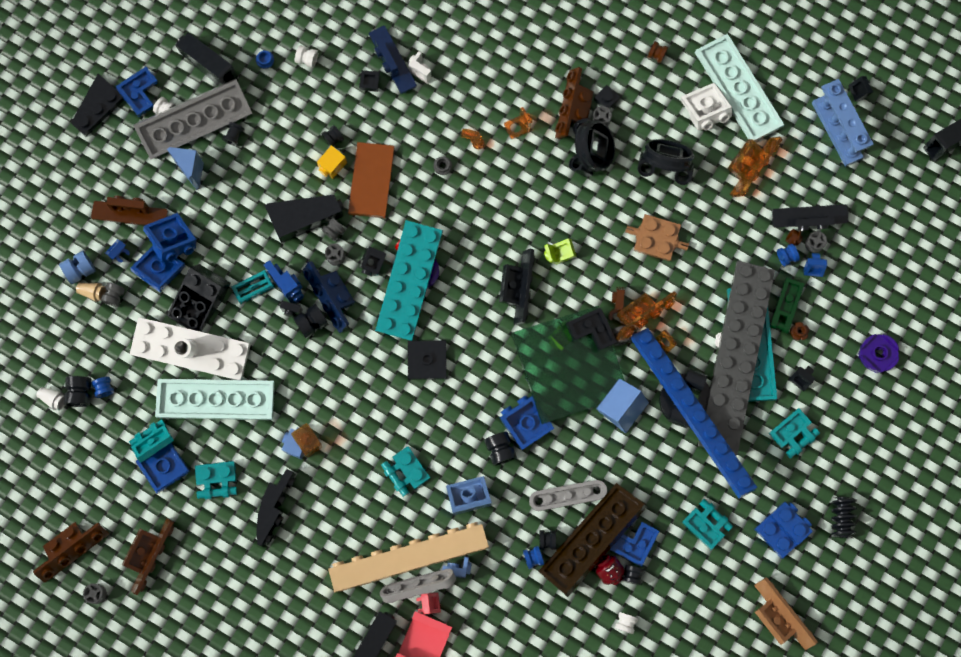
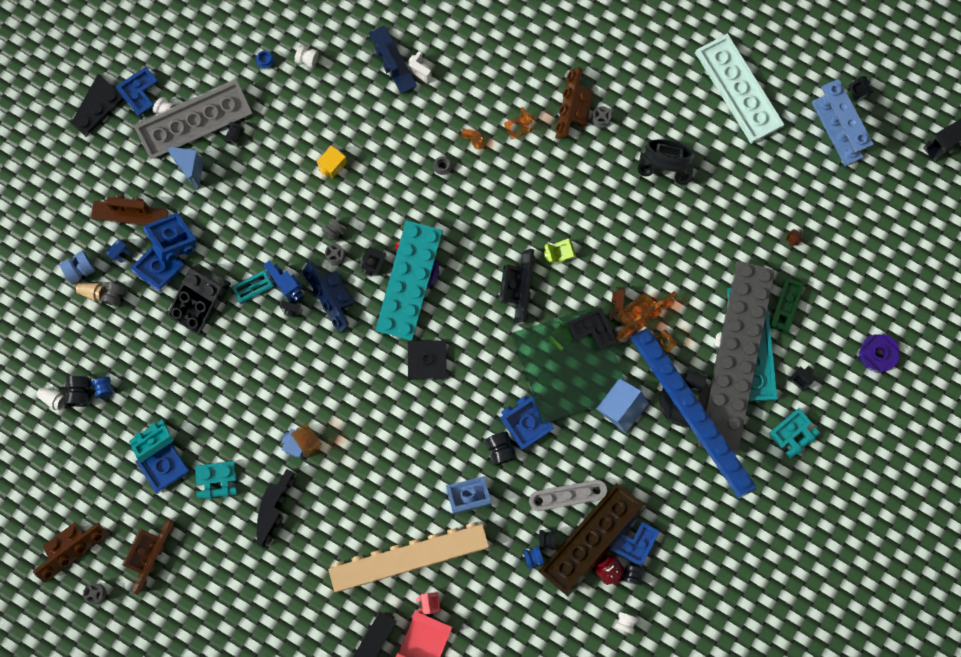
white plate [129,317,251,380] -> none
light aqua plate [155,379,275,420] -> none
black slope [175,32,239,86] -> none
black slope [265,195,344,243] -> none
black wheel [293,304,329,339] -> none
black wheel [321,125,344,147] -> none
dark orange tile [348,142,395,218] -> none
black plate [359,70,380,92] -> none
light grey plate [380,569,456,603] -> none
teal plate [381,446,431,497] -> none
medium blue bracket [442,557,472,579] -> none
black piece [569,118,615,177] -> none
black plate [594,85,620,109] -> none
medium nougat plate [625,214,689,262] -> none
reddish brown wheel [647,41,669,64] -> none
white plate [681,83,732,131] -> none
teal plate [681,498,733,550] -> none
clear orange bracket [728,137,783,197] -> none
blue plate [754,502,813,559] -> none
medium nougat bracket [755,577,818,650] -> none
black bracket [772,204,848,230] -> none
blue wheel [777,244,800,267] -> none
reddish brown plate [790,322,809,341] -> none
blue tile [804,253,827,277] -> none
dark grey wheel [805,231,827,253] -> none
black piece [831,497,857,539] -> none

